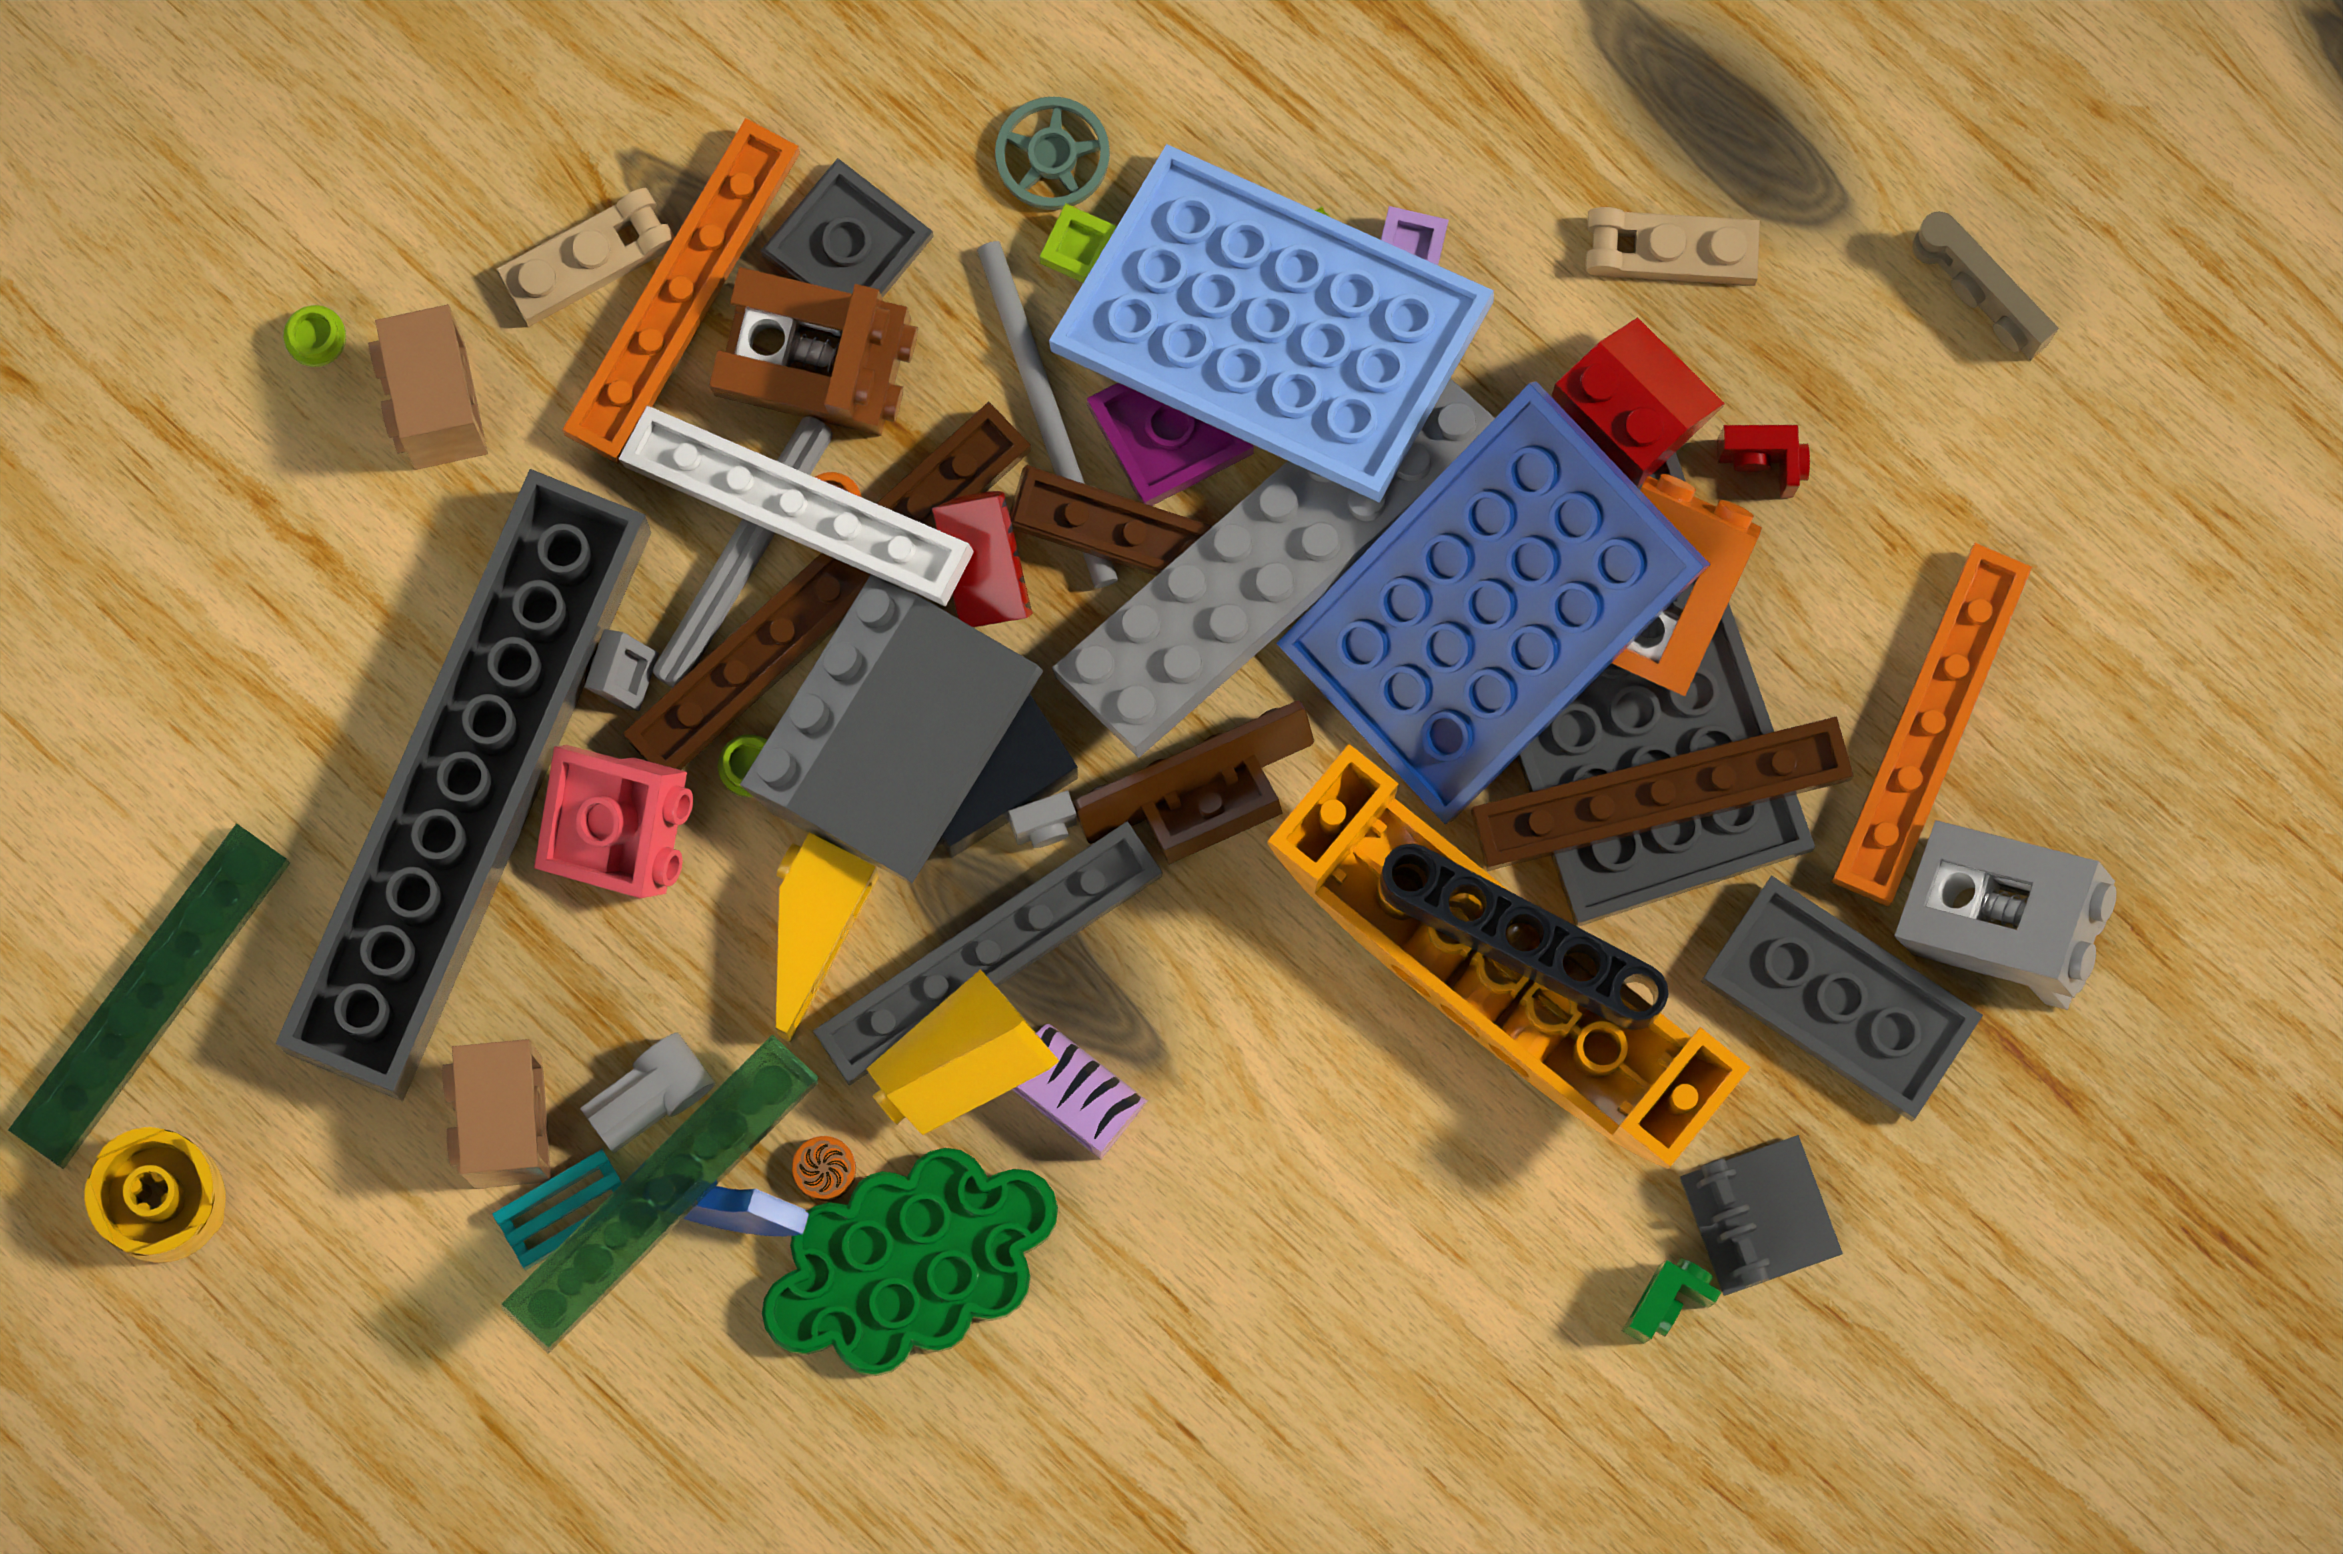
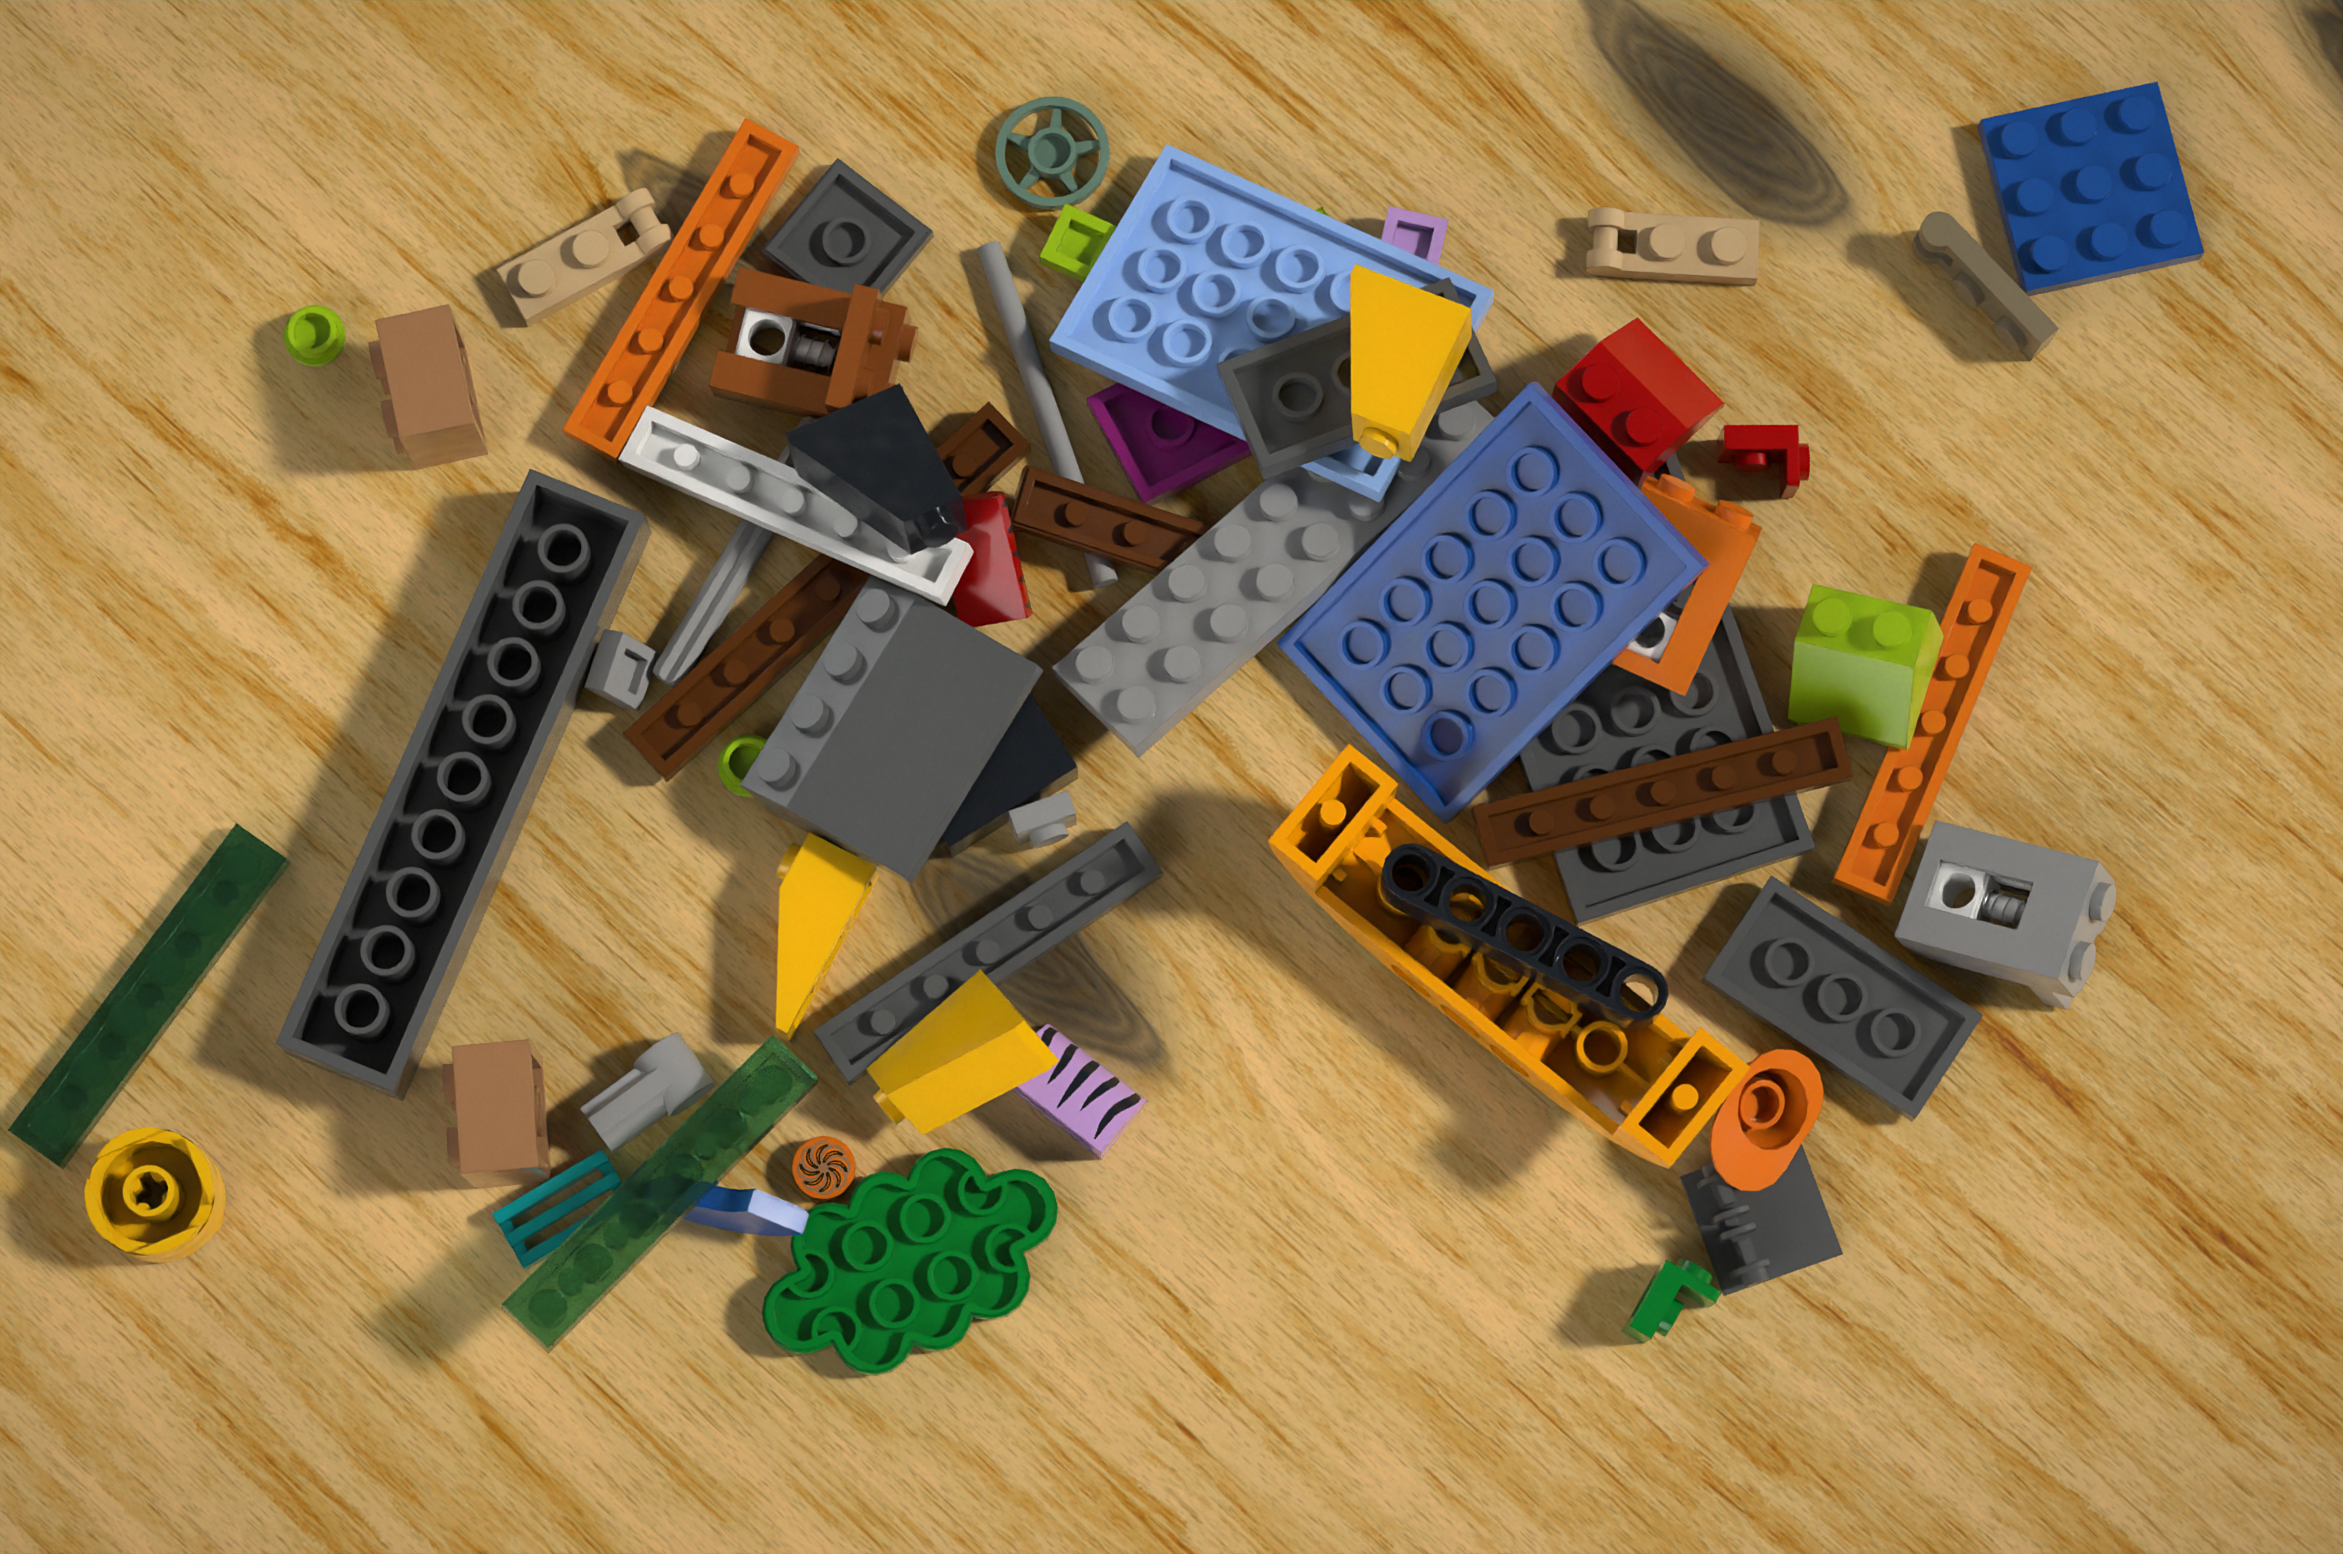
coral plate [534,745,693,898] -> none
reddish brown bracket [1073,701,1314,865] -> none
none -> black slope [785,383,968,555]
none -> dark grey plate [1217,277,1497,480]
none -> yellow slope [1350,264,1472,462]
none -> orange piece [1709,1048,1824,1191]
none -> lime slope [1788,584,1944,751]
none -> blue plate [1978,81,2204,296]

